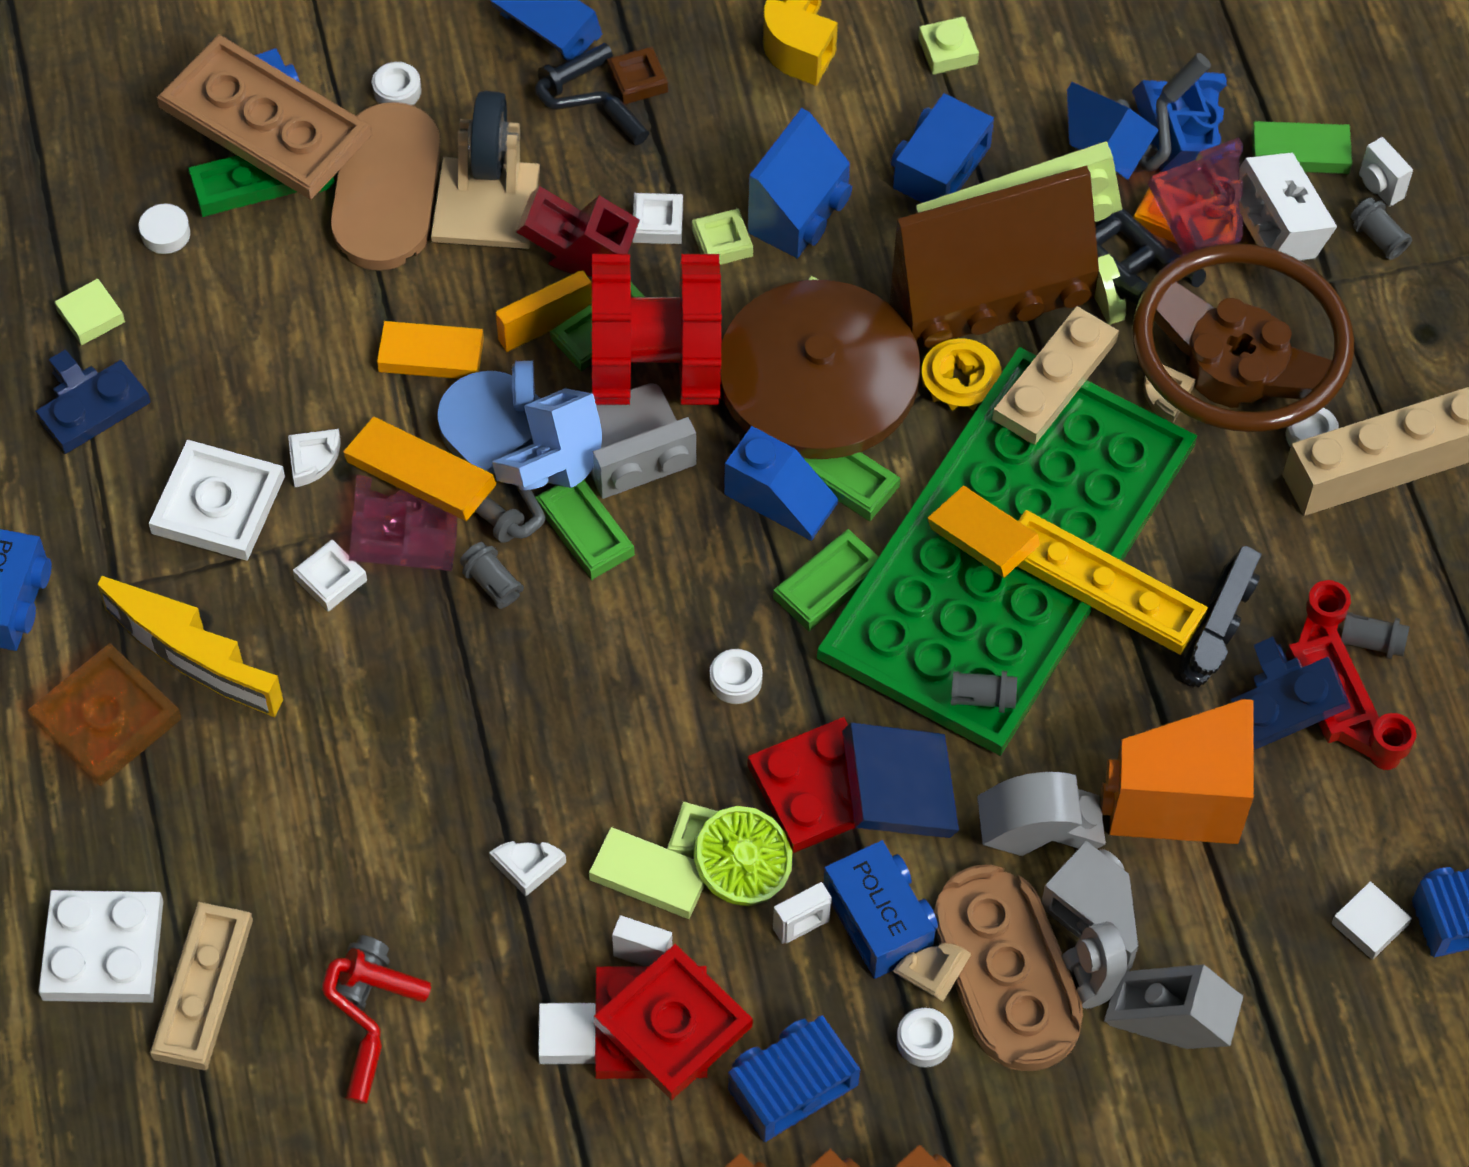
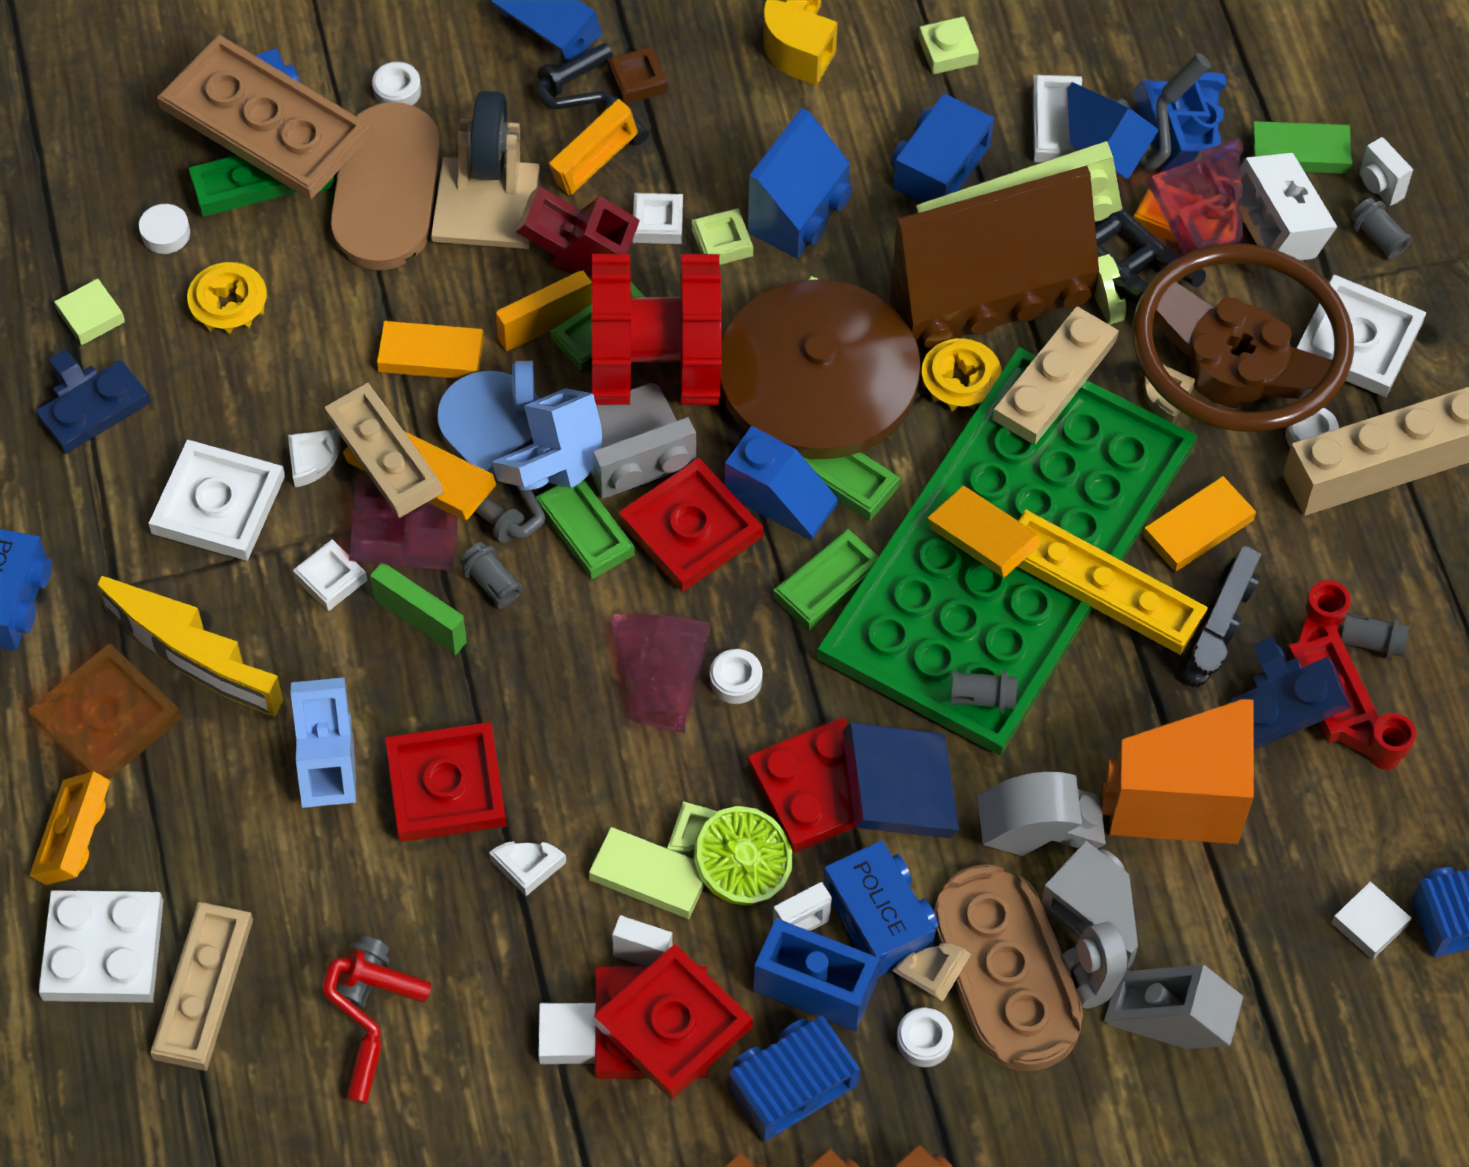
none -> light orange plate [29,771,110,885]
none -> yellow gear [187,262,268,334]
none -> light blue brick [290,677,356,808]
none -> tan plate [324,383,444,518]
none -> bright green tile [370,563,467,655]
none -> red plate [385,722,507,842]
none -> light orange tile [549,99,638,196]
none -> clear pink slope [611,614,710,733]
none -> red plate [618,458,763,593]
none -> blue brick [754,918,880,1031]
none -> white tile [1033,75,1082,162]
none -> light orange tile [1143,476,1256,573]
none -> white plate [1297,275,1426,397]

